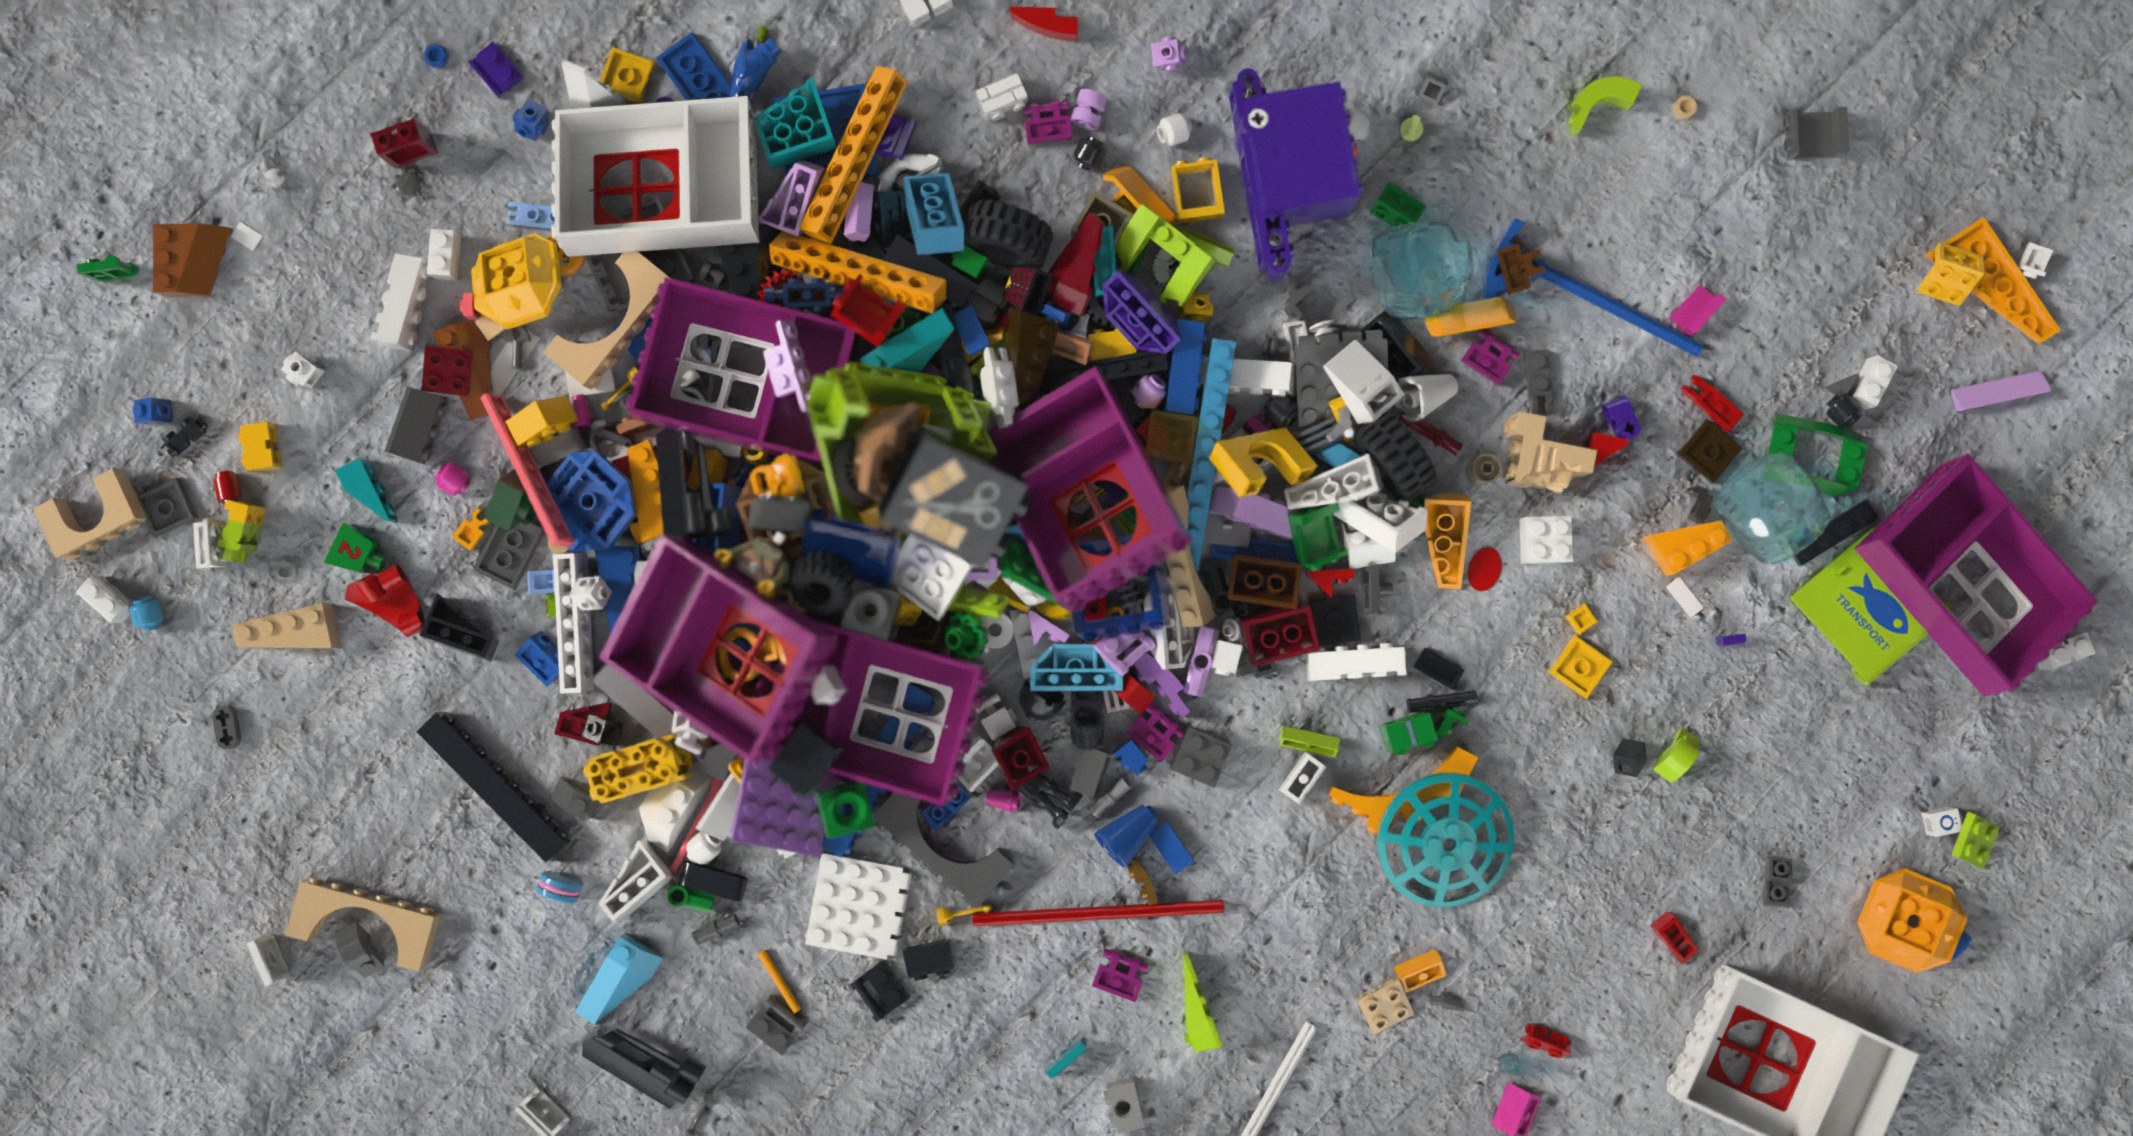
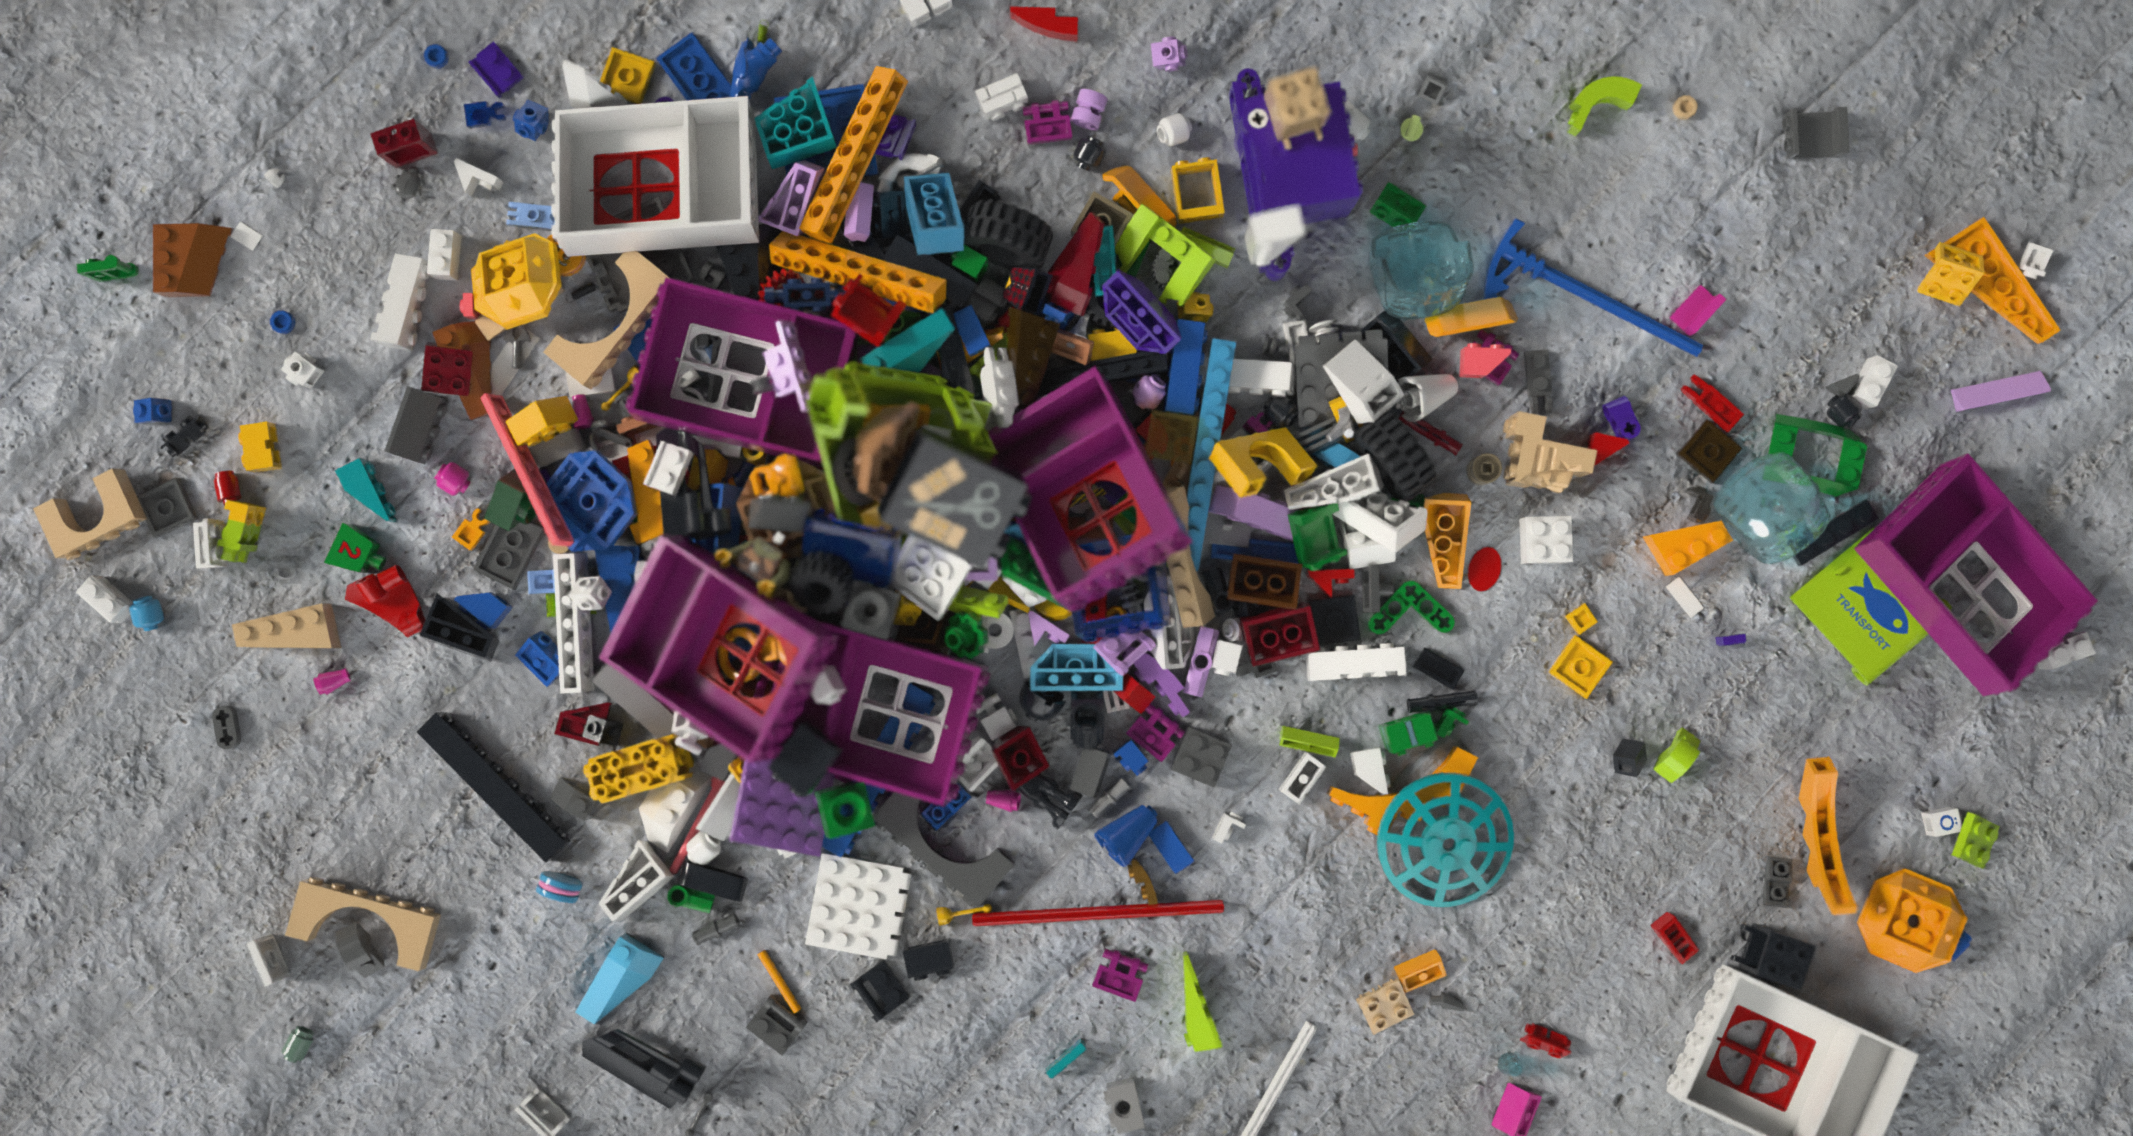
reddish brown plate [1496,244,1545,295] -> none
none -> blue tile [270,310,295,334]
none -> sand green brick [281,1026,314,1063]
none -> dark pink cone [313,668,351,695]
none -> white slope [454,158,503,197]
none -> blue slope [454,592,513,629]
none -> clear blue plate [464,101,507,129]
none -> black piece [566,281,599,302]
none -> white plate [643,441,693,496]
none -> dark grey bush [750,376,774,395]
none -> white bracket [1212,812,1246,844]
none -> white wedge [1244,206,1305,267]
none -> tan container [1264,67,1330,150]
none -> white slope [1350,747,1391,794]
none -> green beam [1368,581,1455,635]
none -> coral slope [1459,343,1511,378]
none -> black container [1730,923,1816,991]
none -> light orange arch [1798,757,1857,915]

